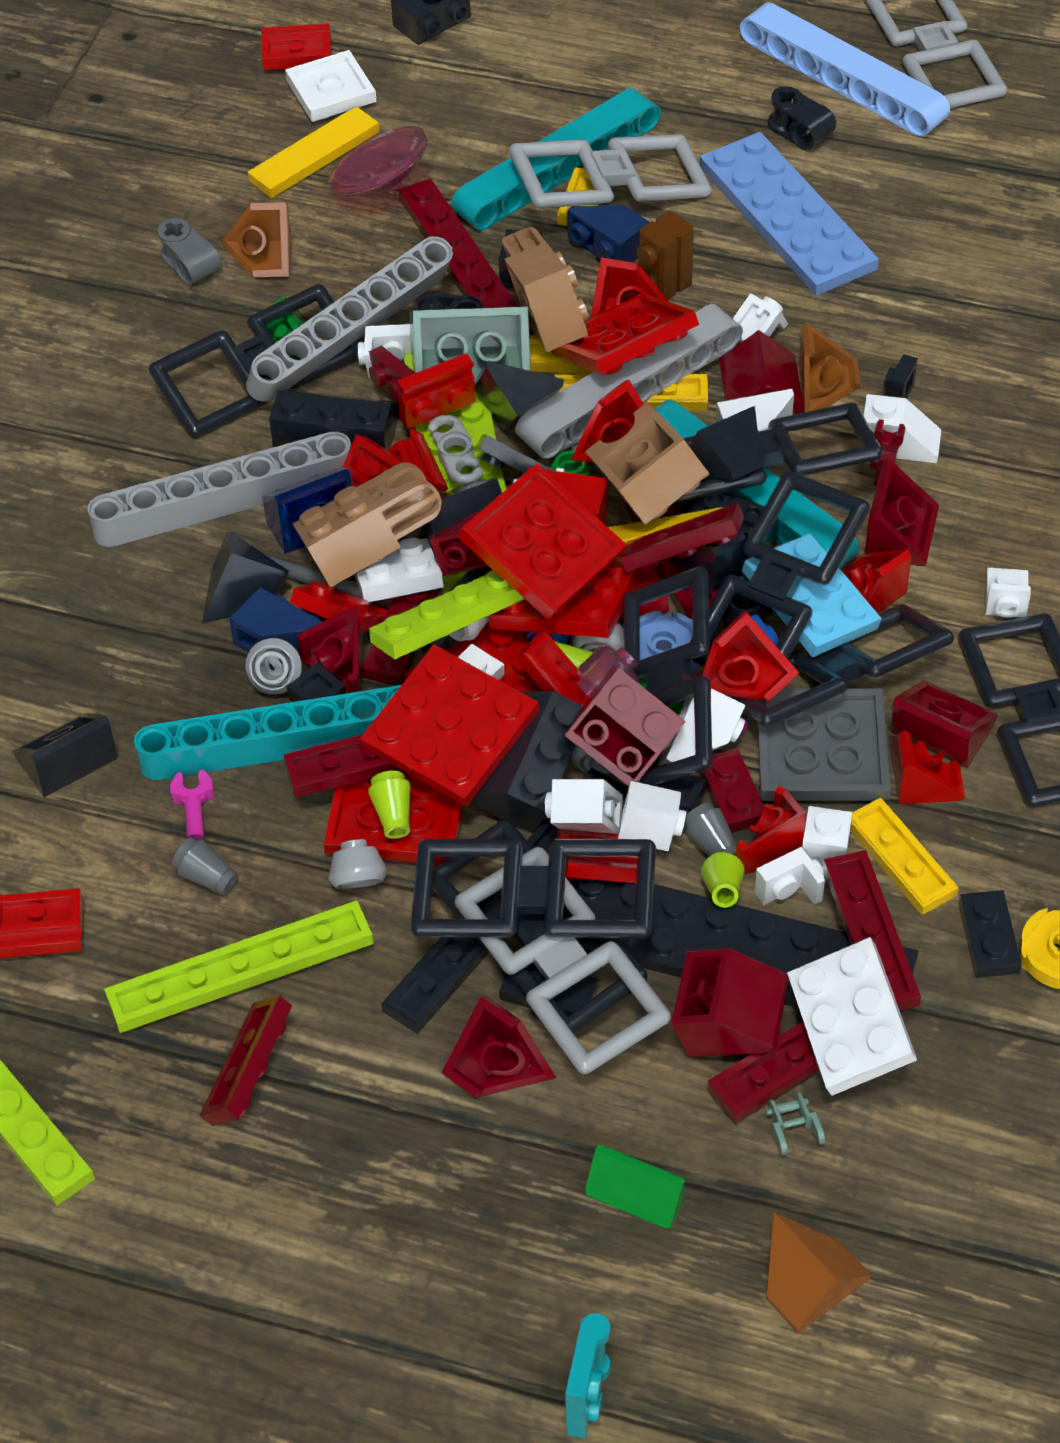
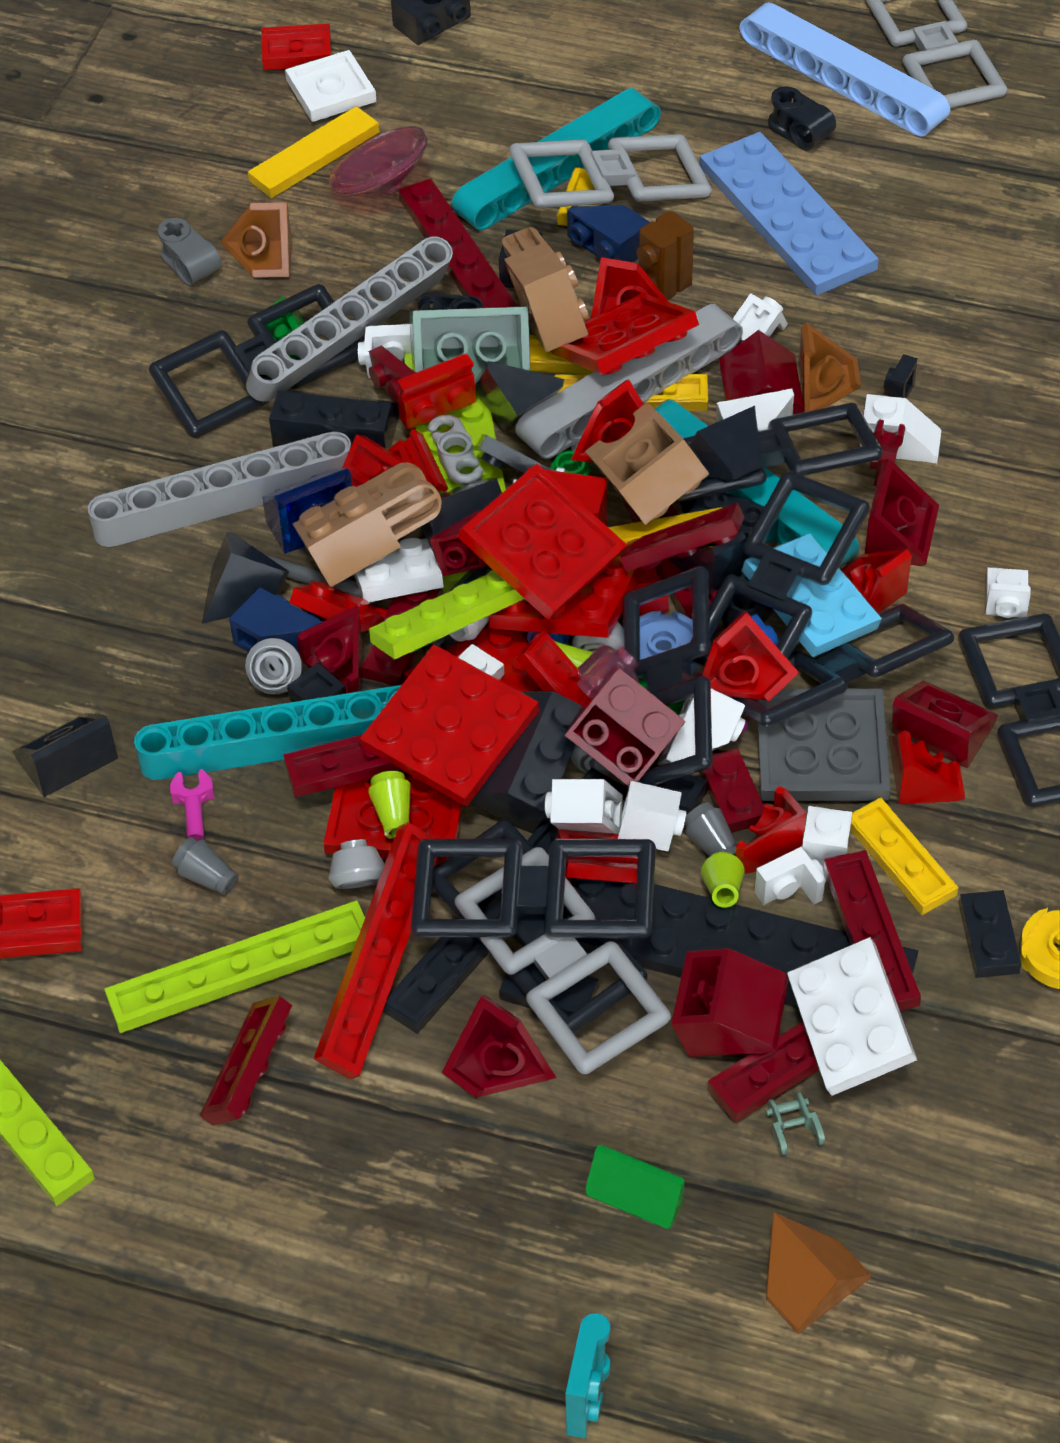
none -> red plate [313,822,438,1079]

